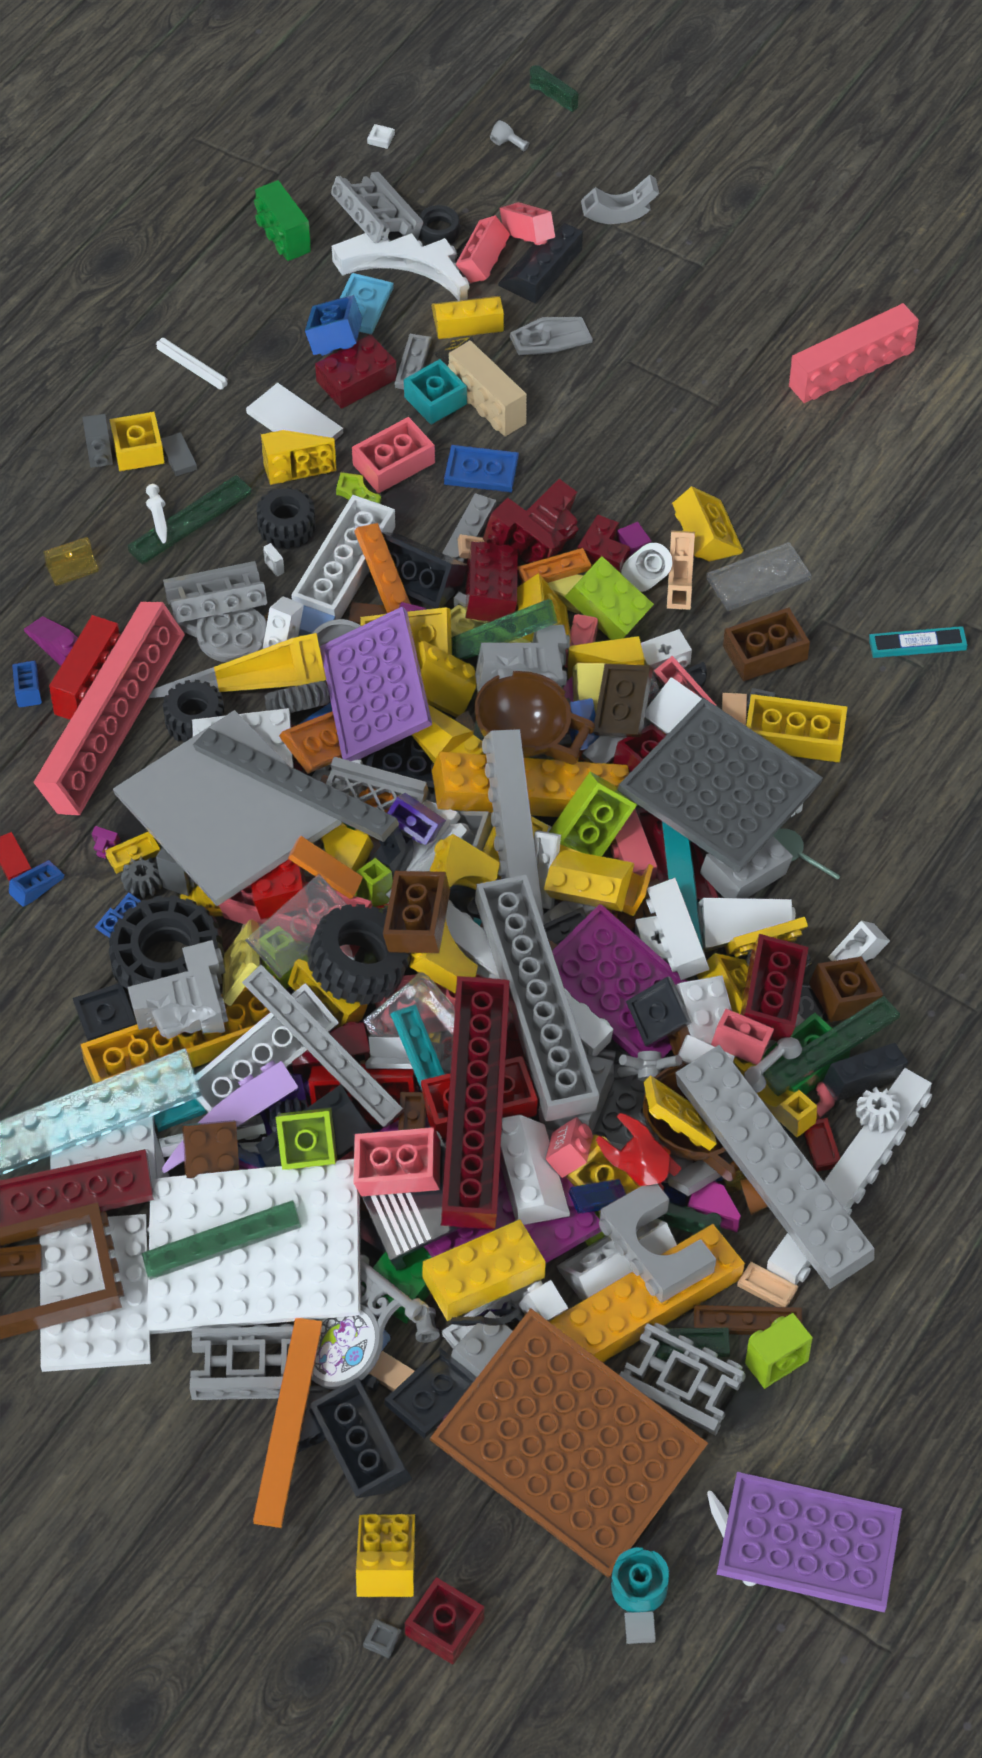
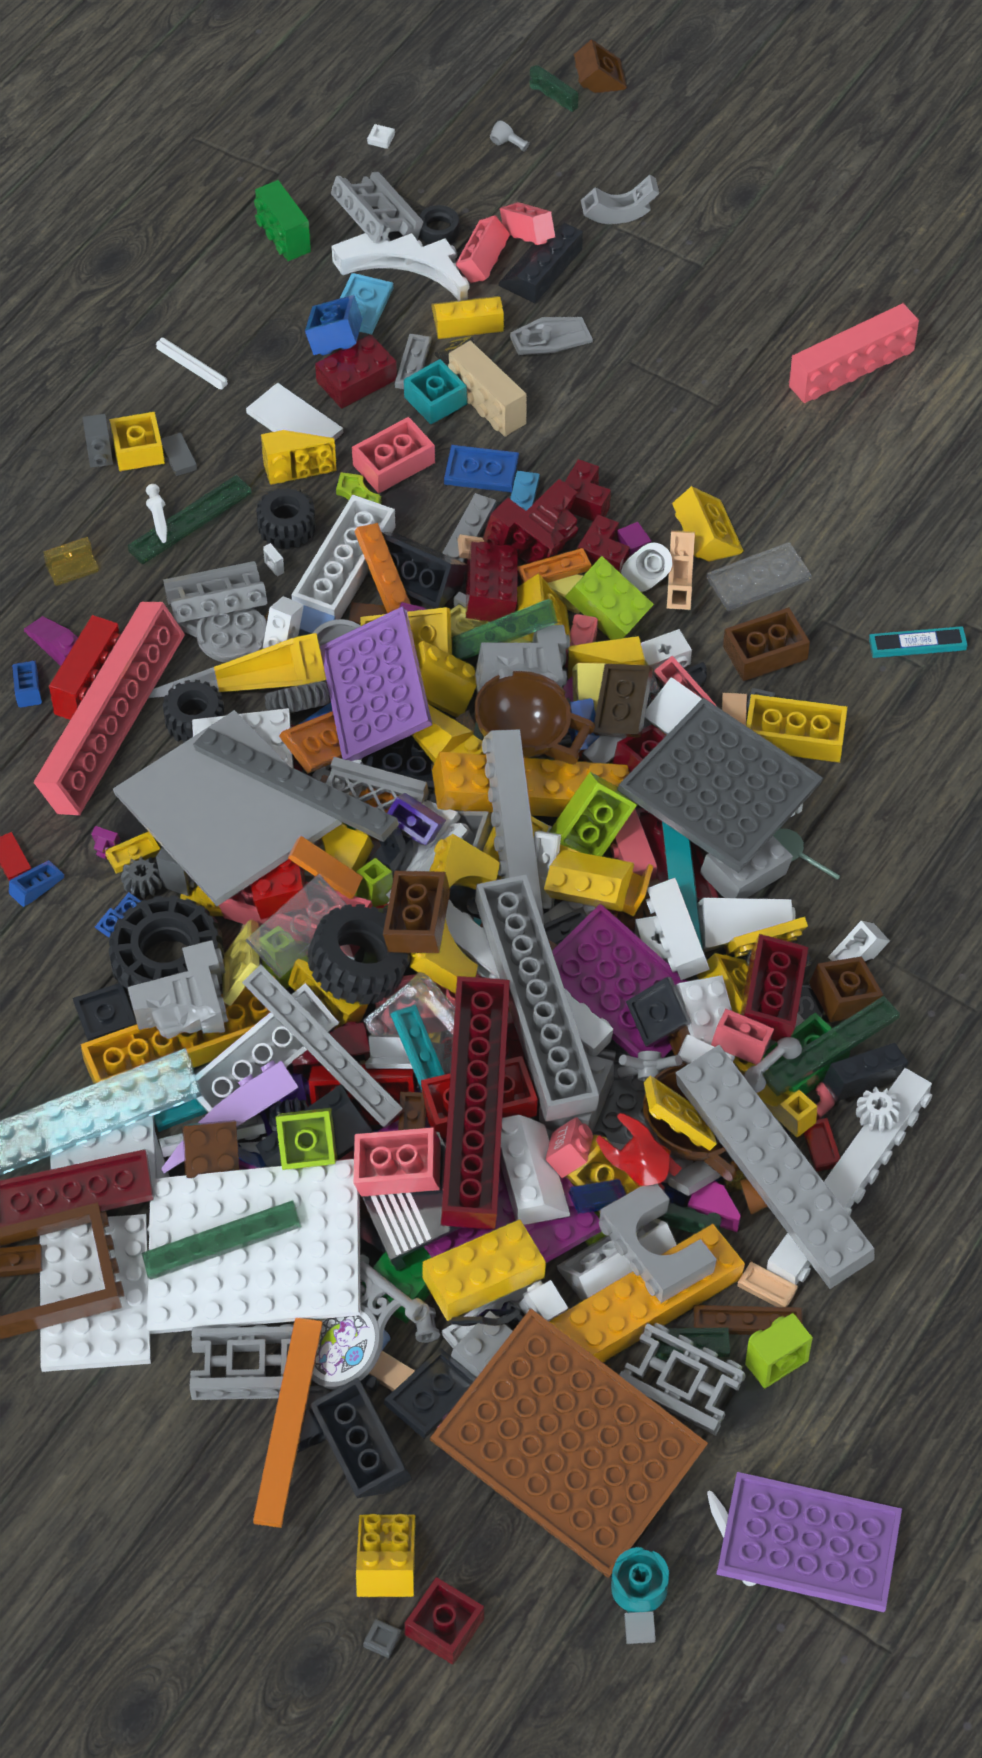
none -> dark azure plate [510,471,540,511]
none -> dark red brick [565,459,611,521]
none -> reddish brown slope [574,39,627,93]

